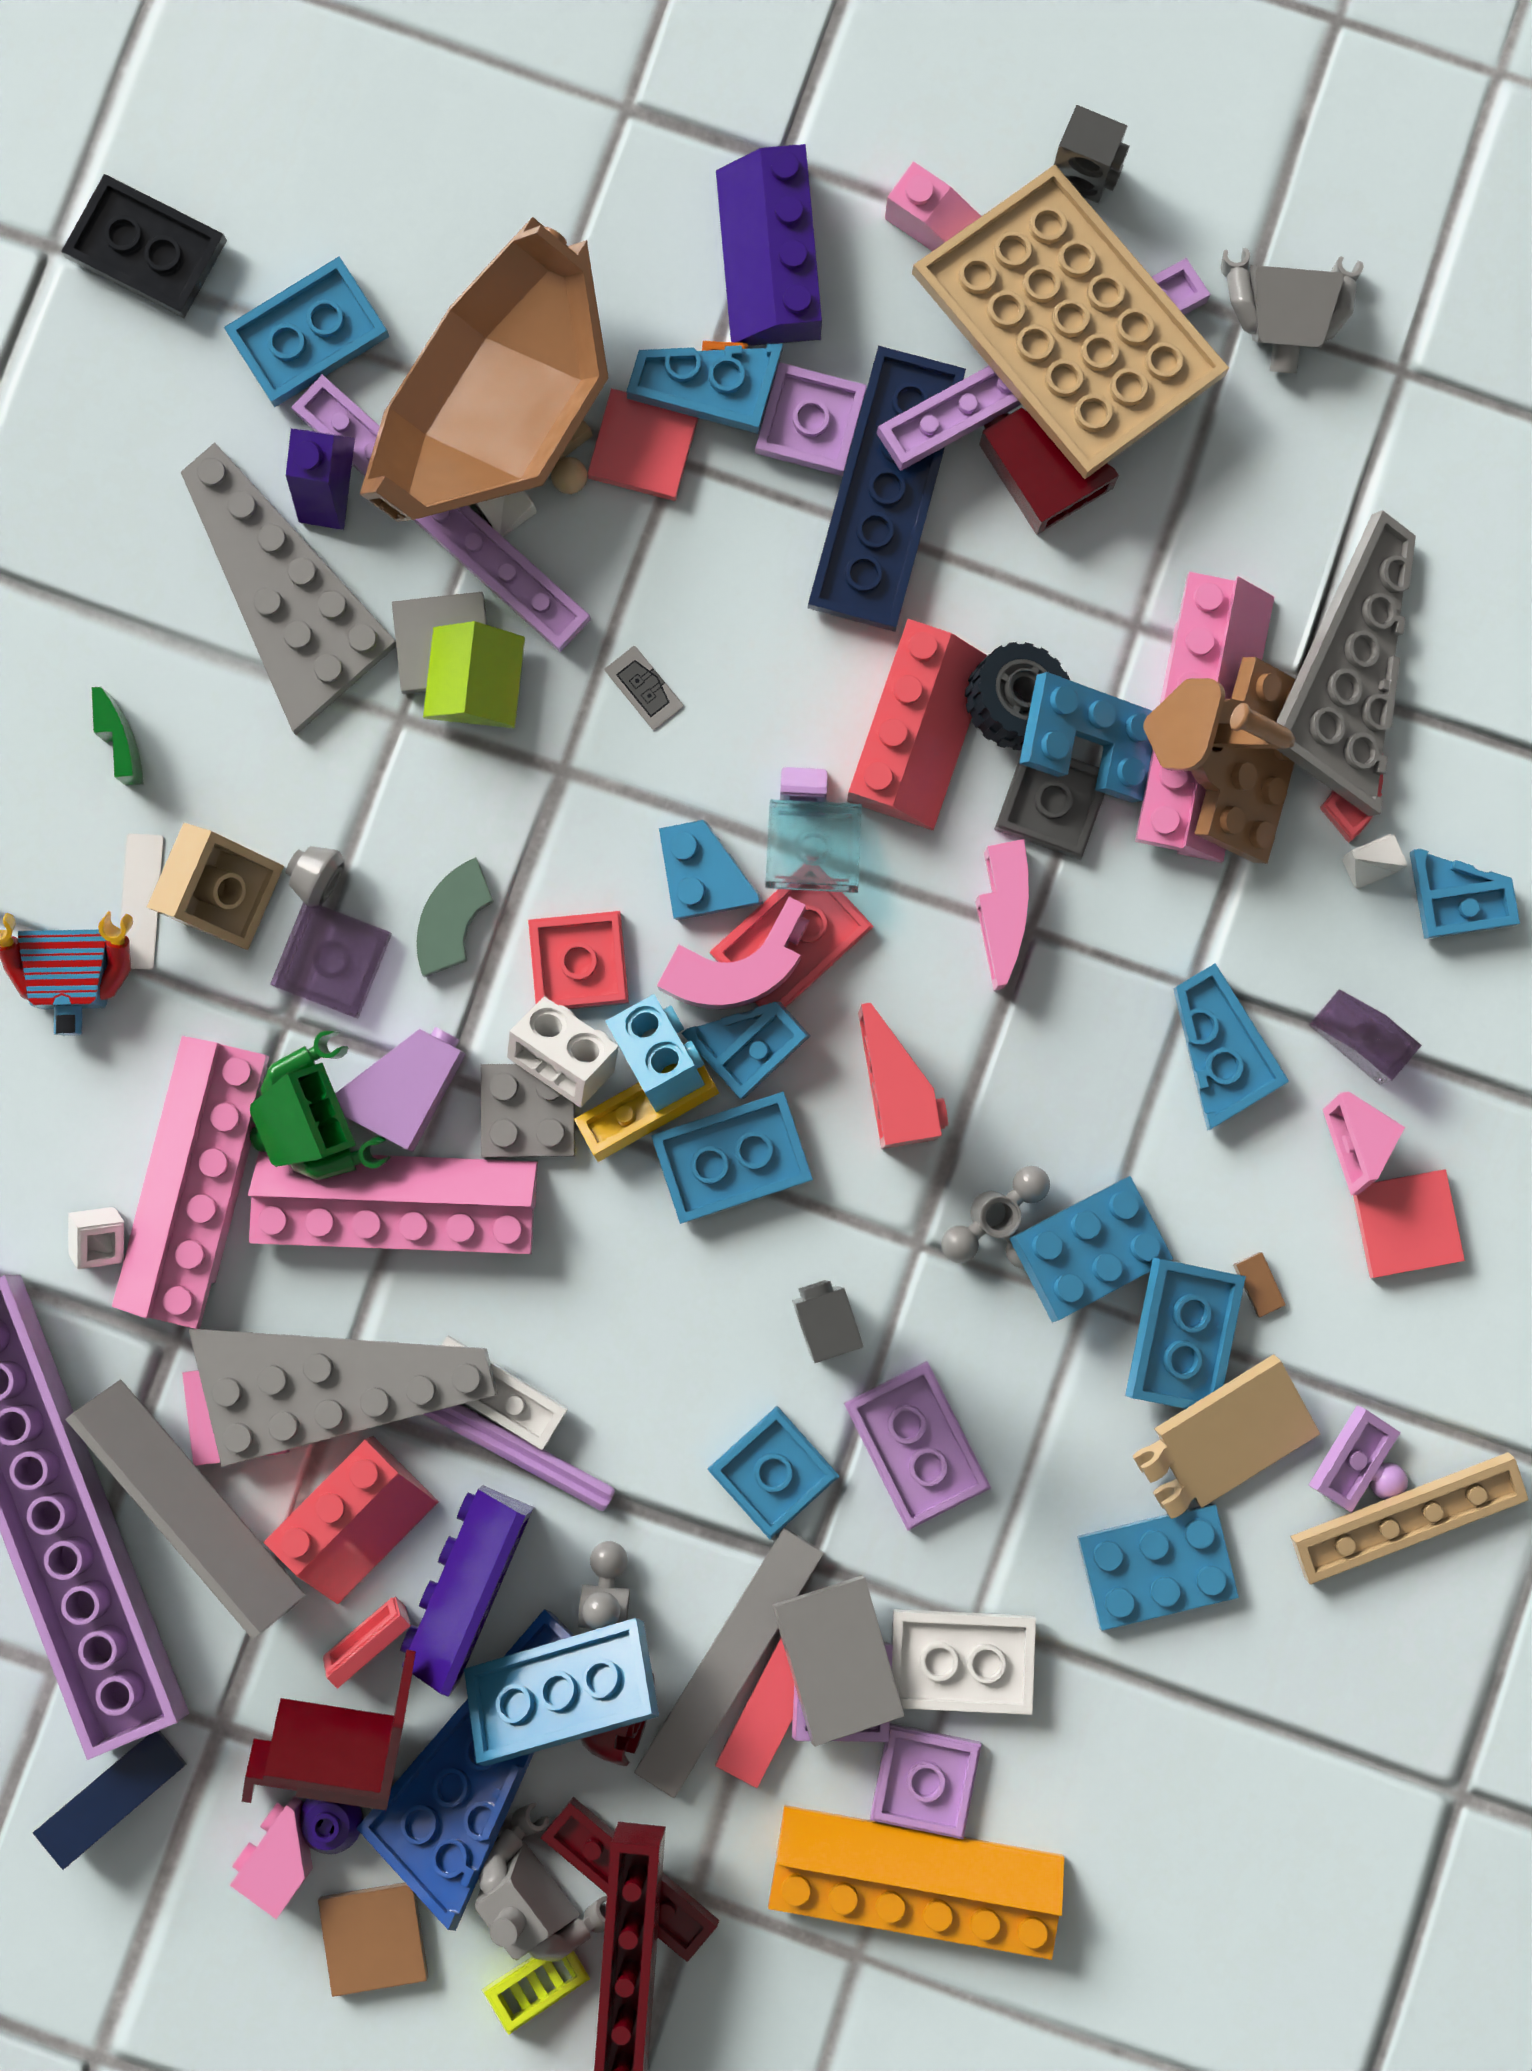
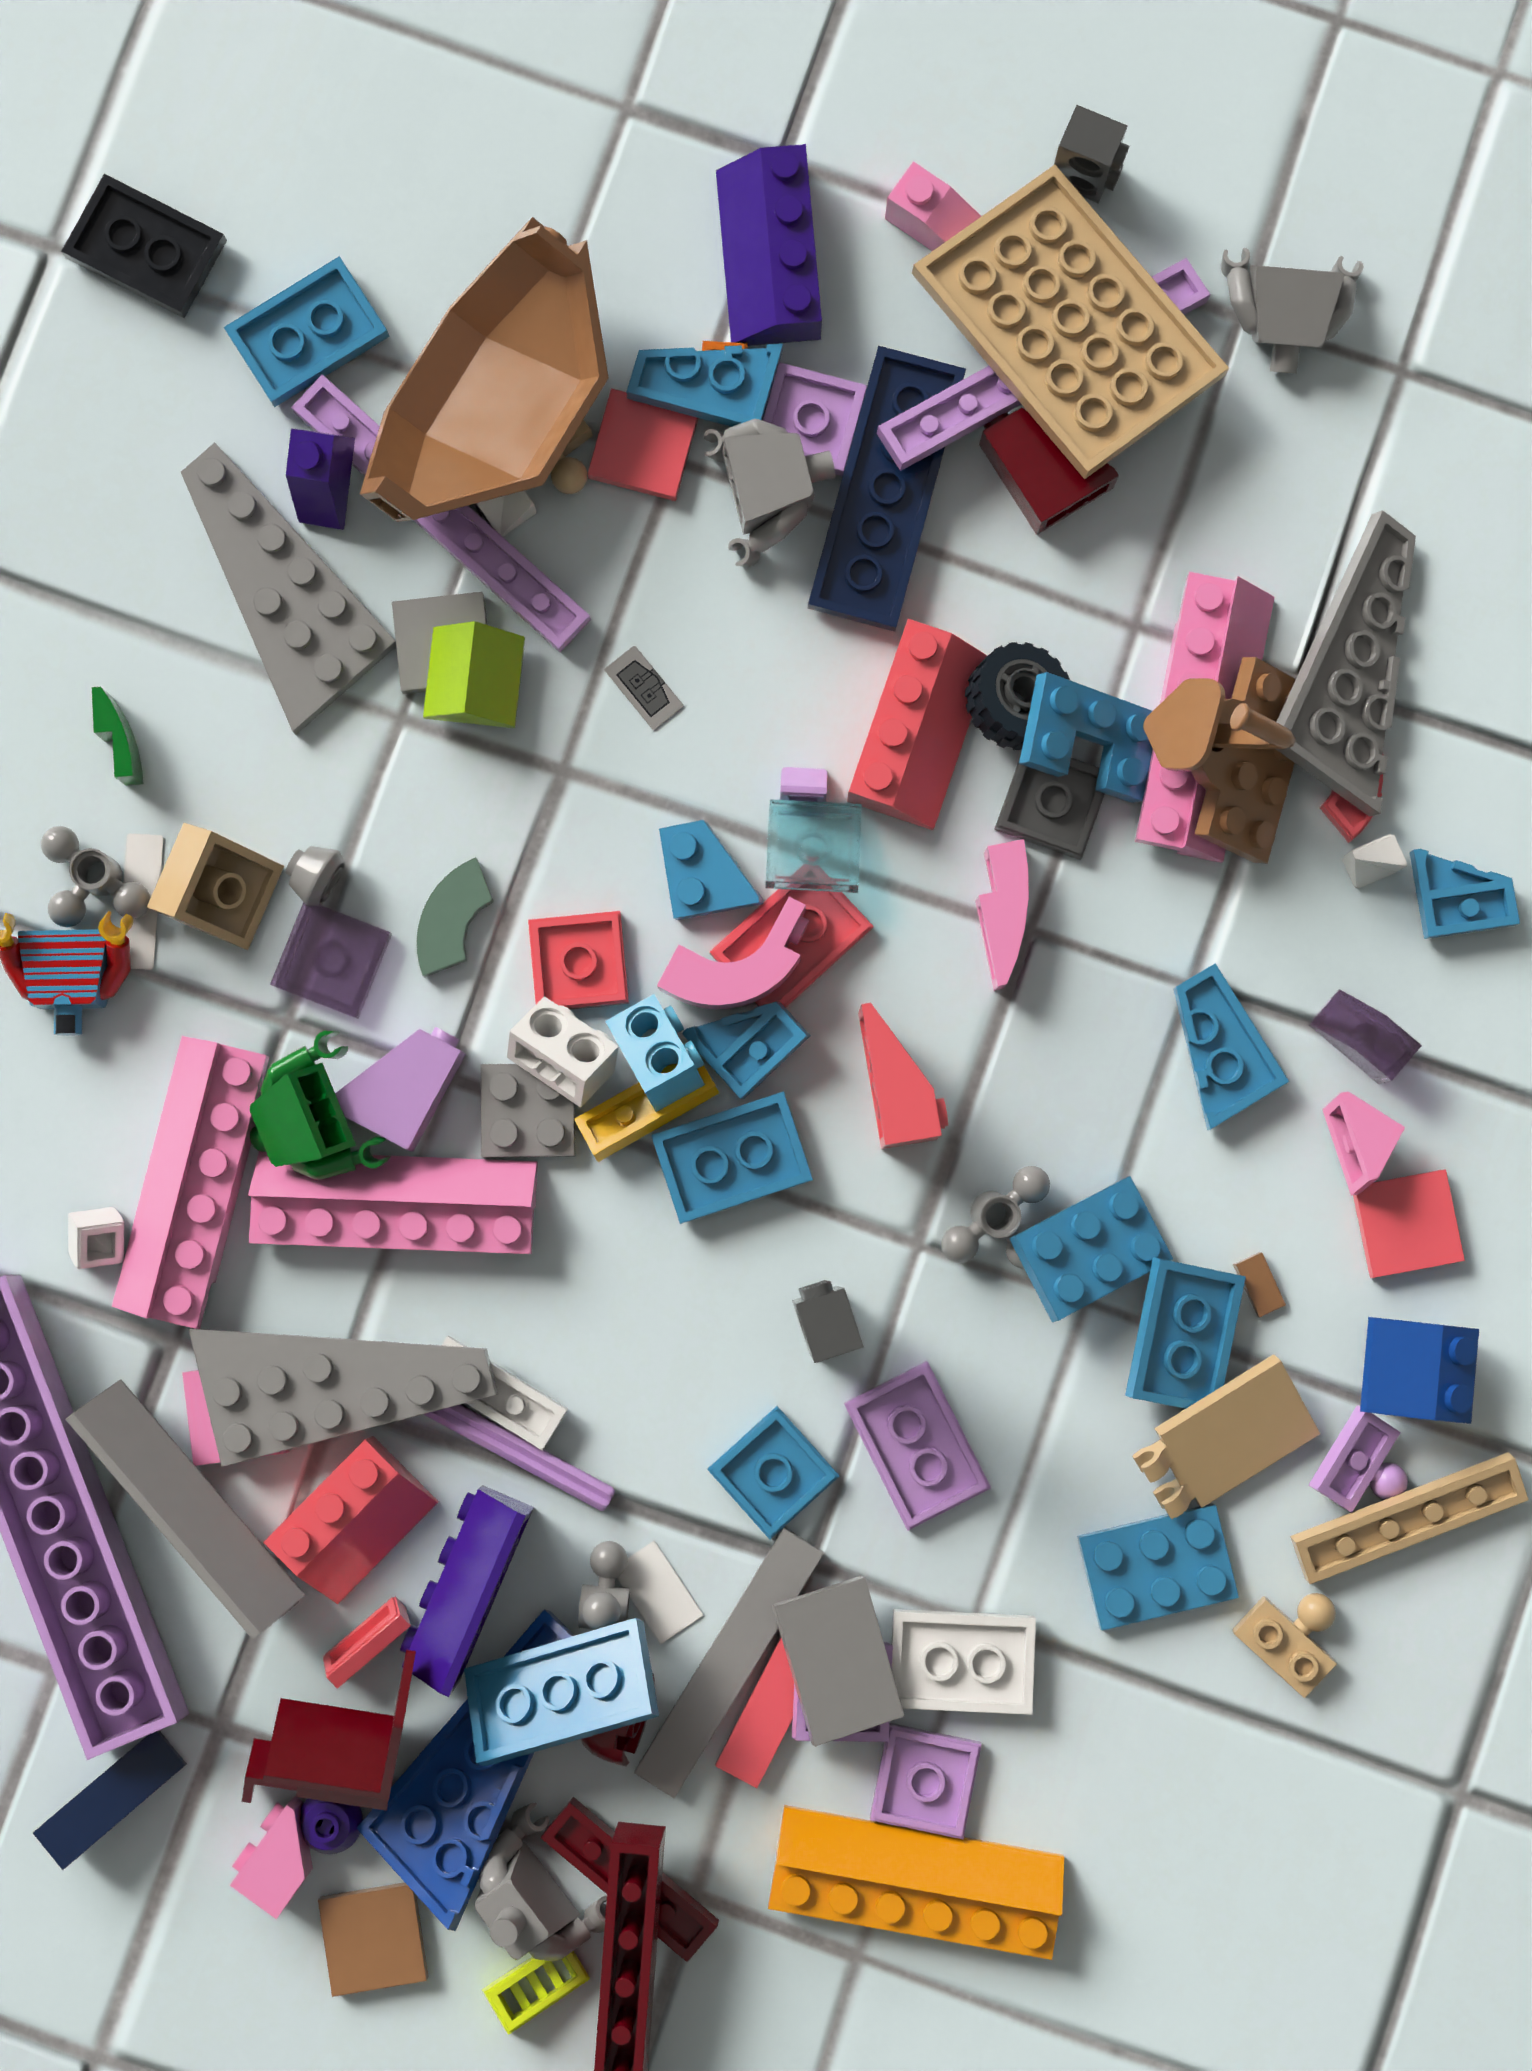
none -> light grey piece [41,826,150,927]
none -> white sticker [617,1540,703,1644]
none -> light grey torso [704,419,835,567]
none -> tan plate [1232,1593,1337,1698]
none -> blue slope [1360,1317,1479,1424]

